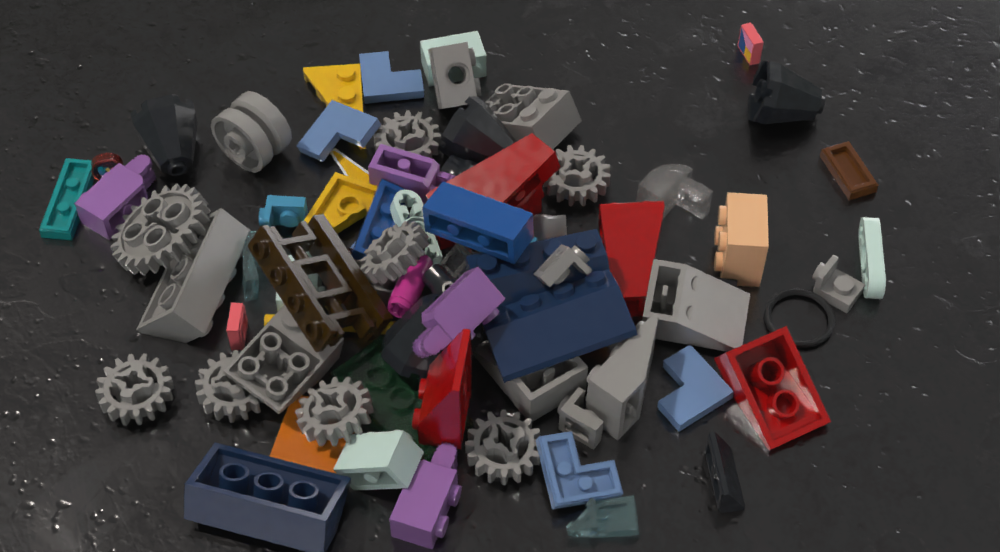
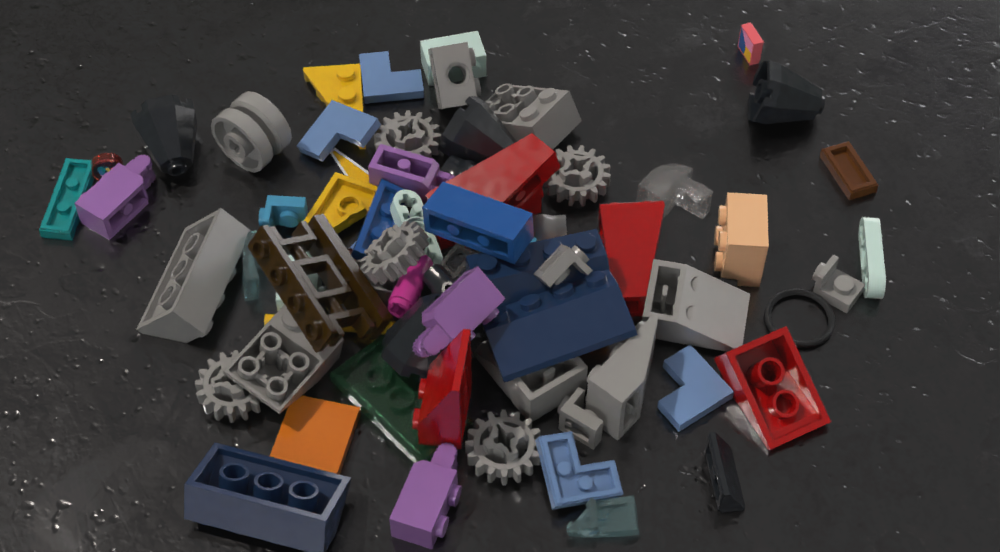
light grey gear [95,353,174,426] -> none
light grey gear [111,184,210,275] -> none
coral tile [226,303,248,350] -> none
light grey gear [295,377,374,446] -> none
light aqua brick [333,430,424,490] -> none

